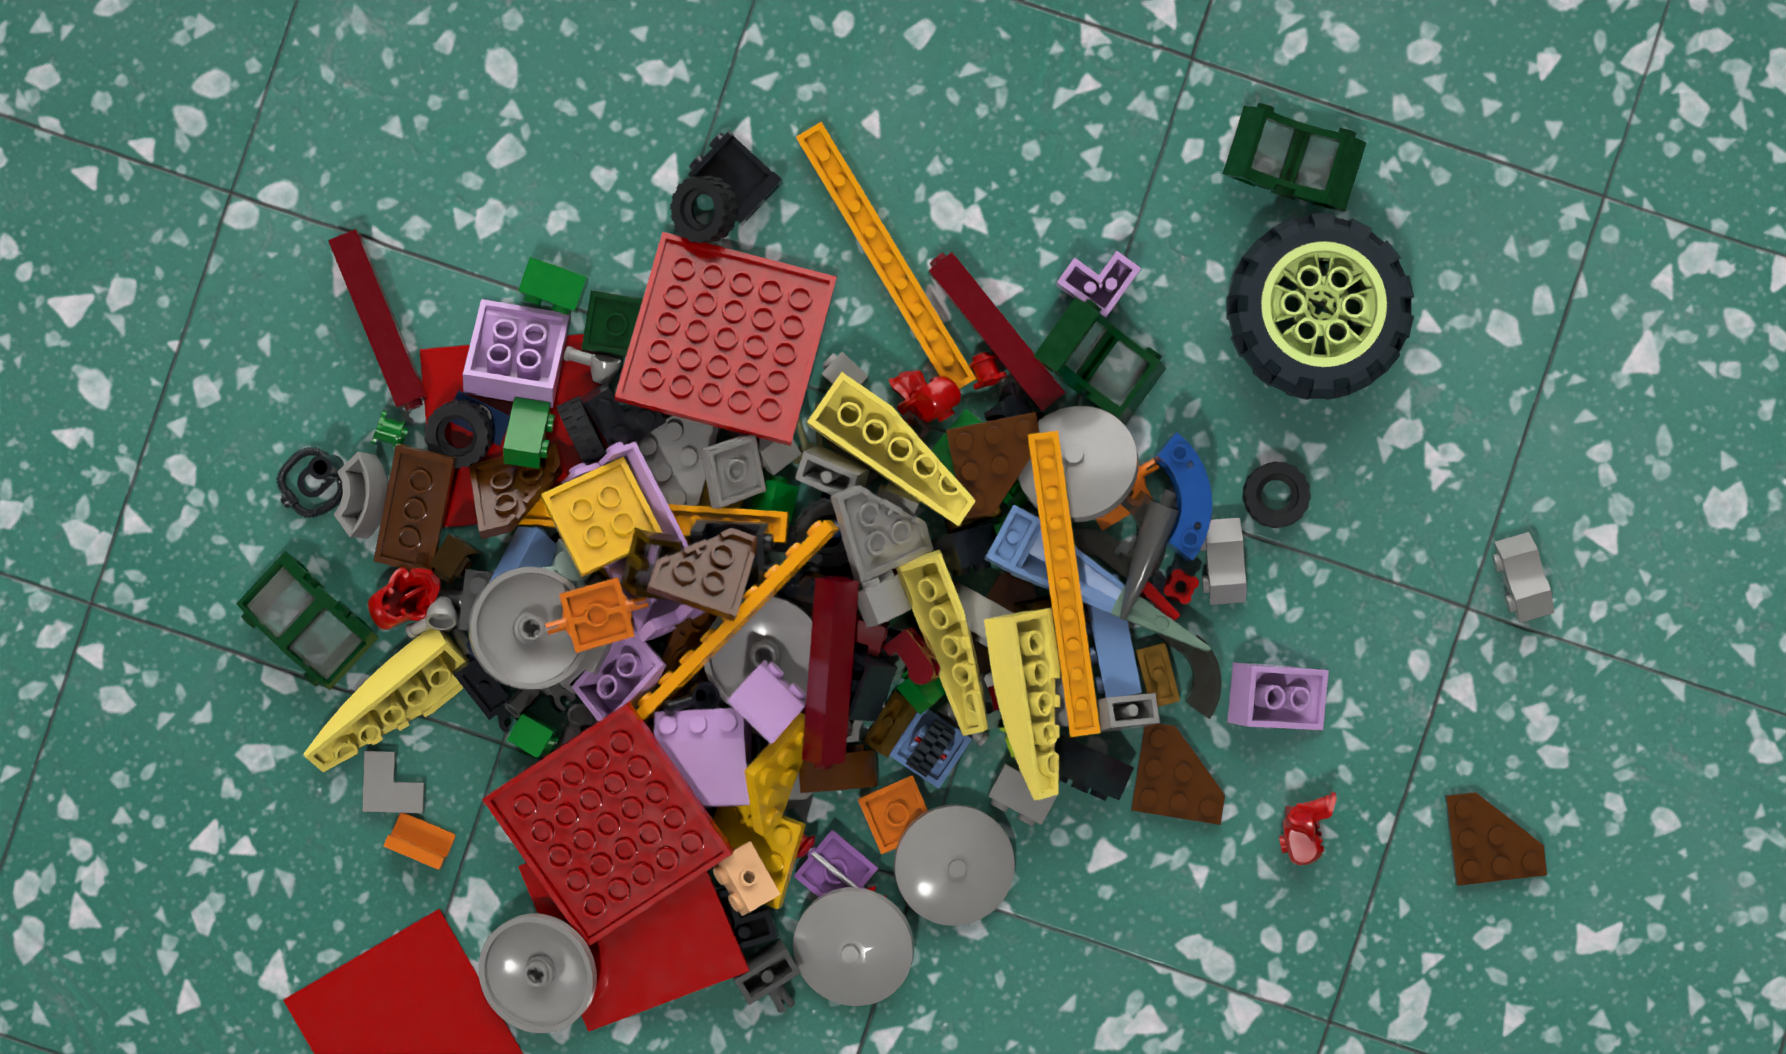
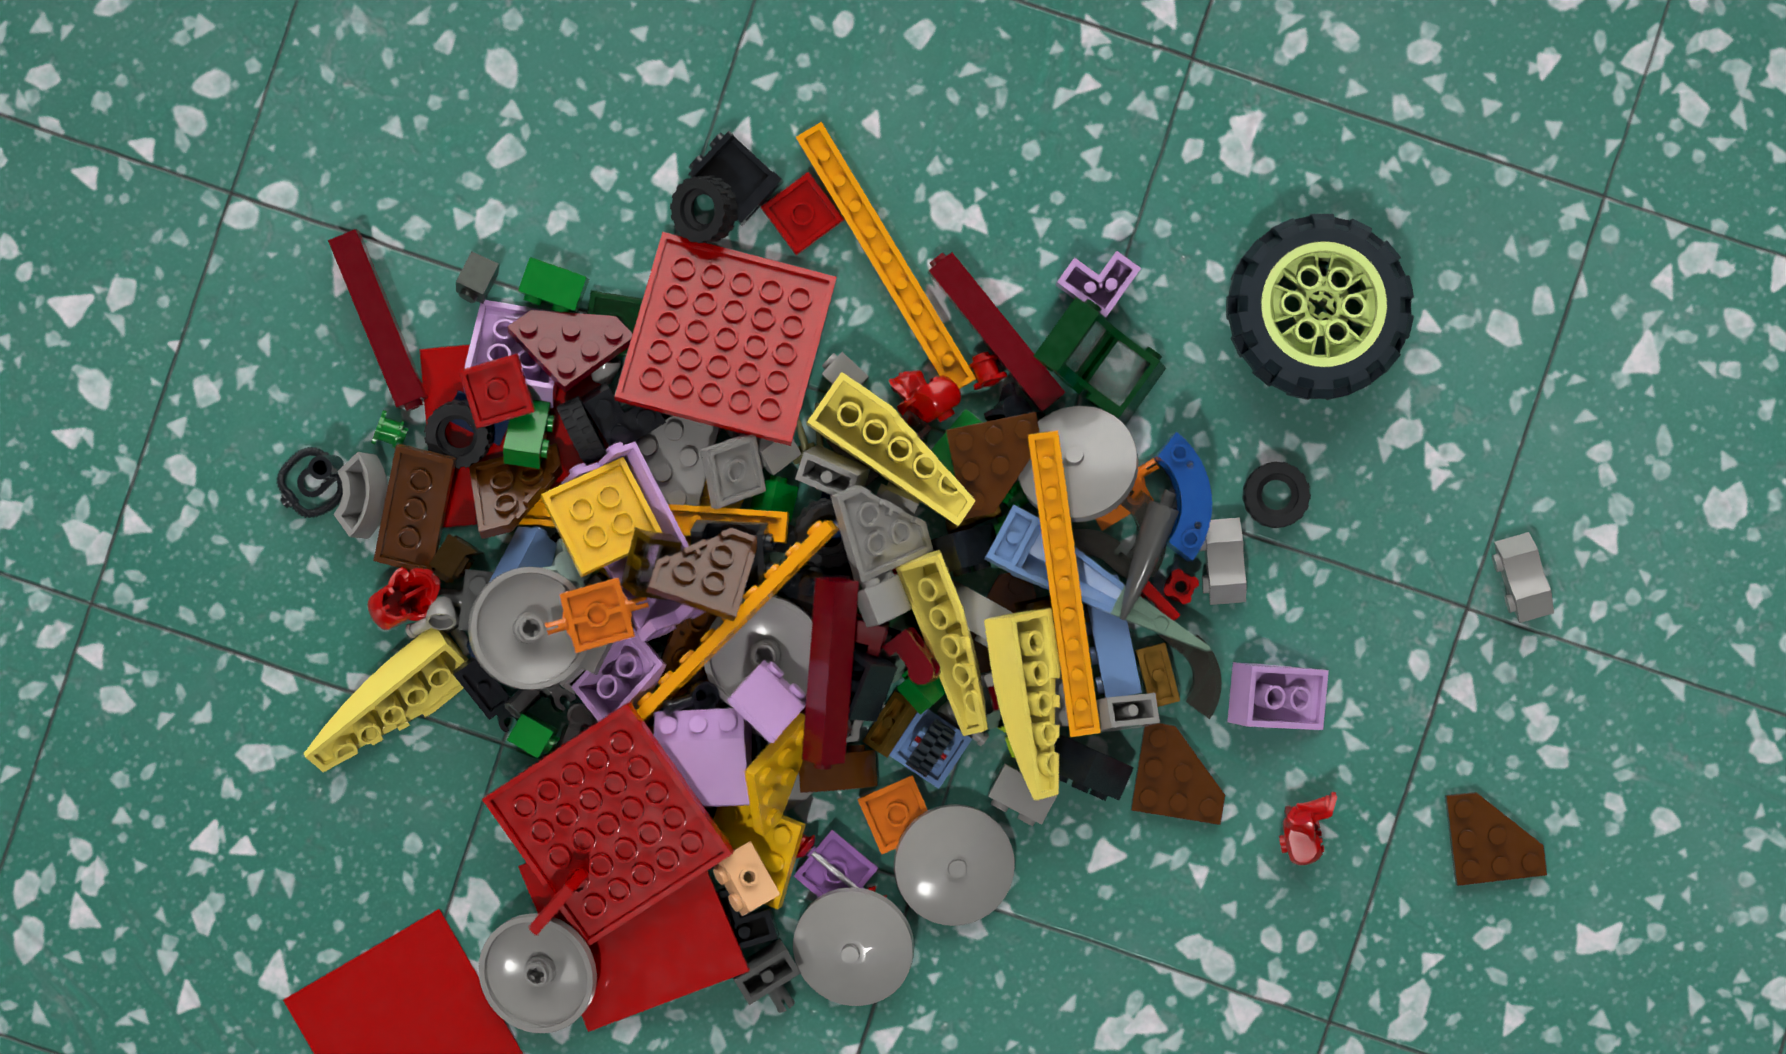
window [236,551,379,691] -> none
light grey tile [362,751,425,813] -> none
orange panel [383,813,456,870] -> none
dark green window [1222,103,1367,212] -> none
none -> pearl dark grey brick [456,251,499,304]
none -> red tile [458,353,536,429]
none -> plate [507,310,633,392]
none -> red tile [529,868,589,936]
none -> red tile [760,171,844,256]

